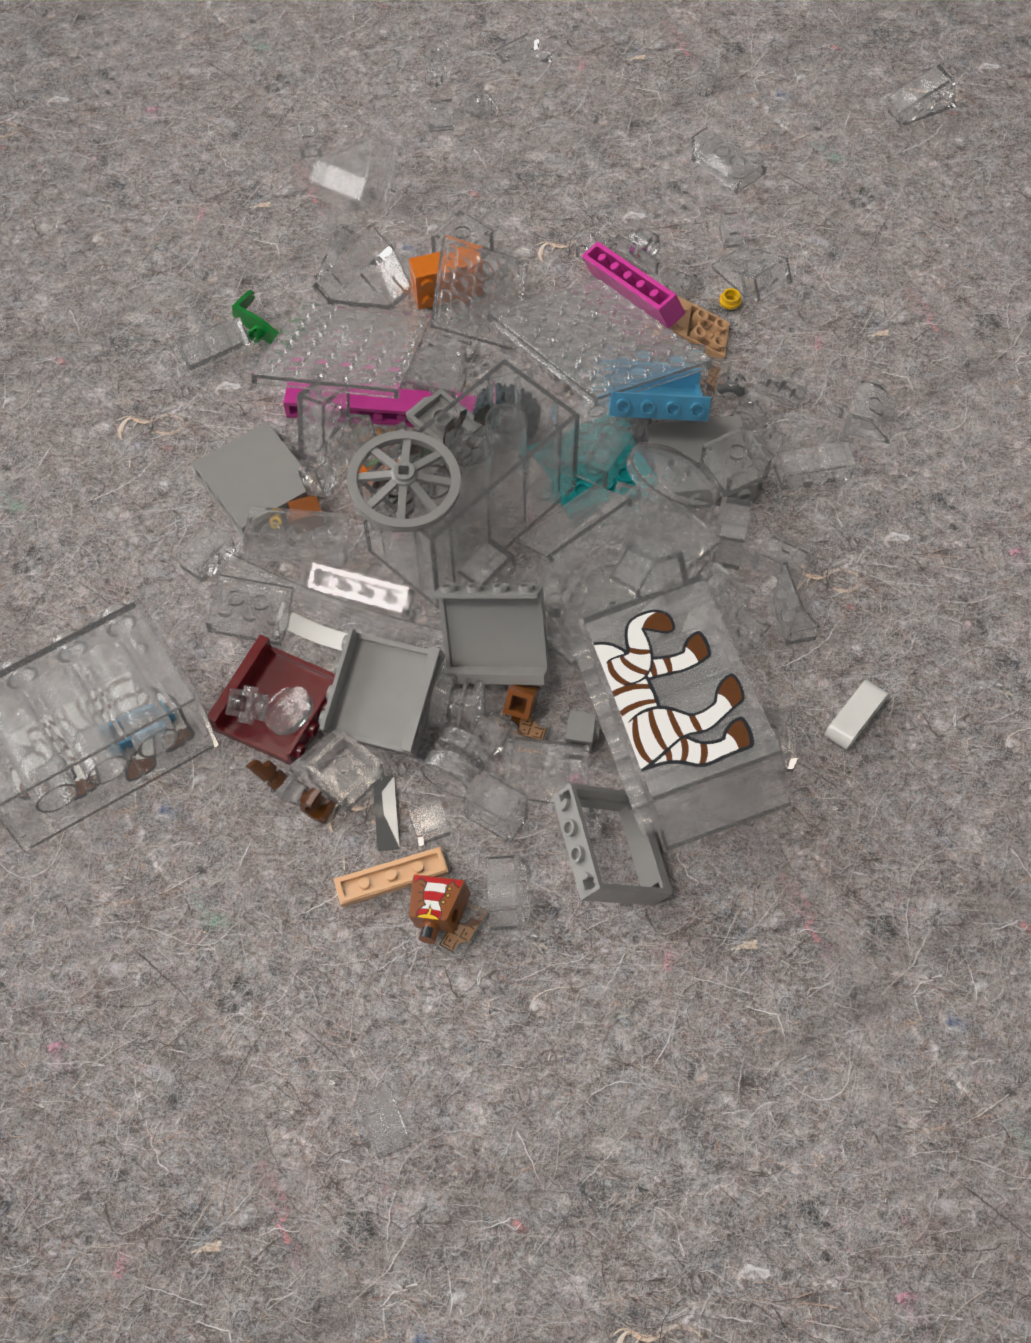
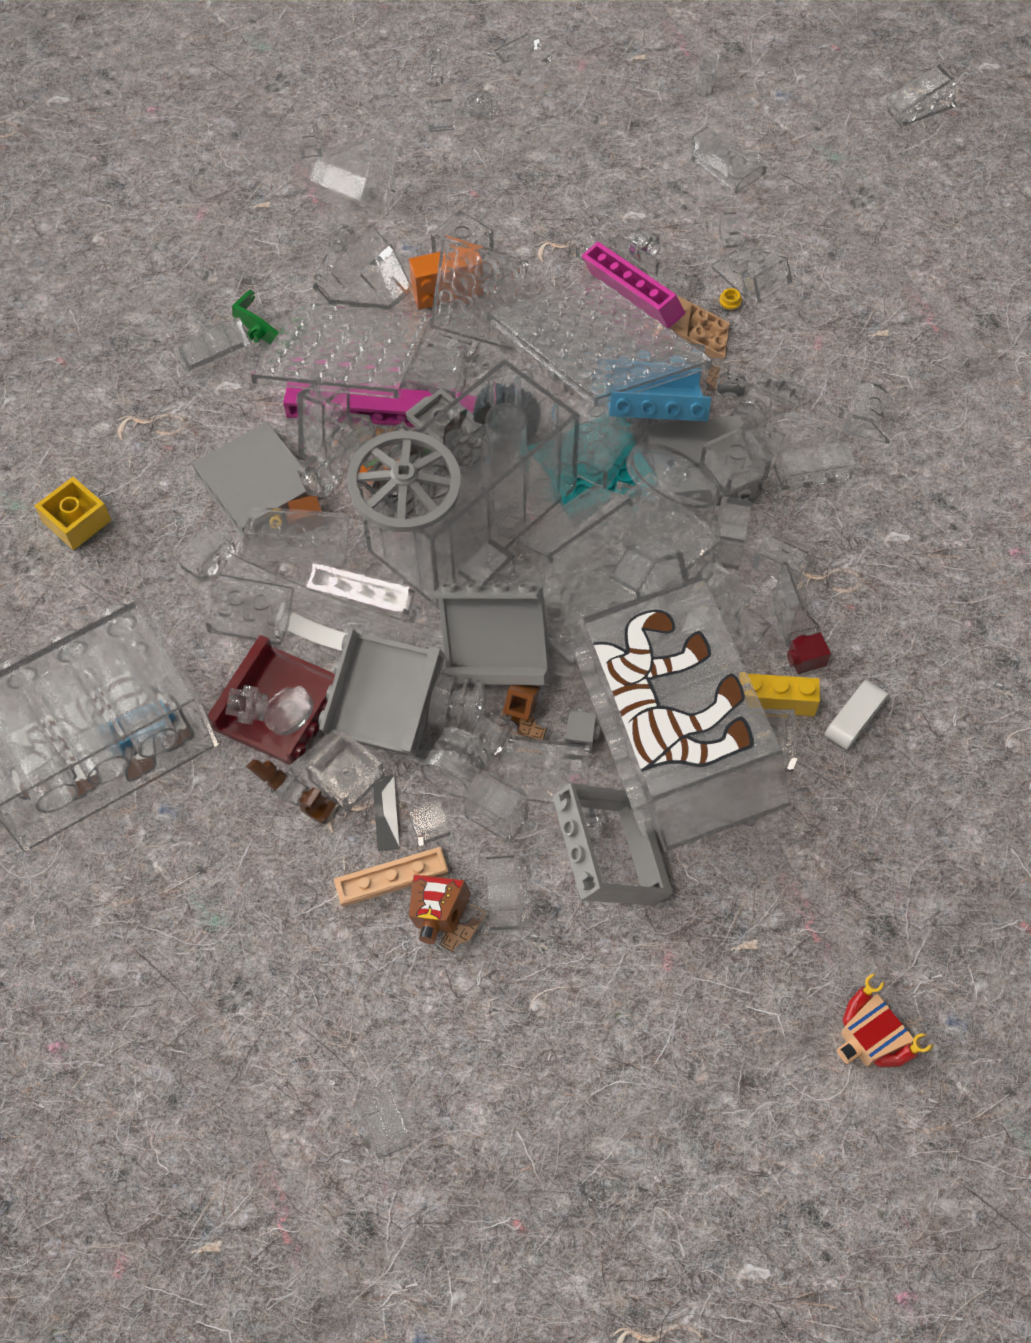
none -> yellow brick [34,476,112,550]
none -> yellow brick [736,673,820,716]
none -> dark red brick [787,632,831,674]
none -> torso [837,973,934,1068]

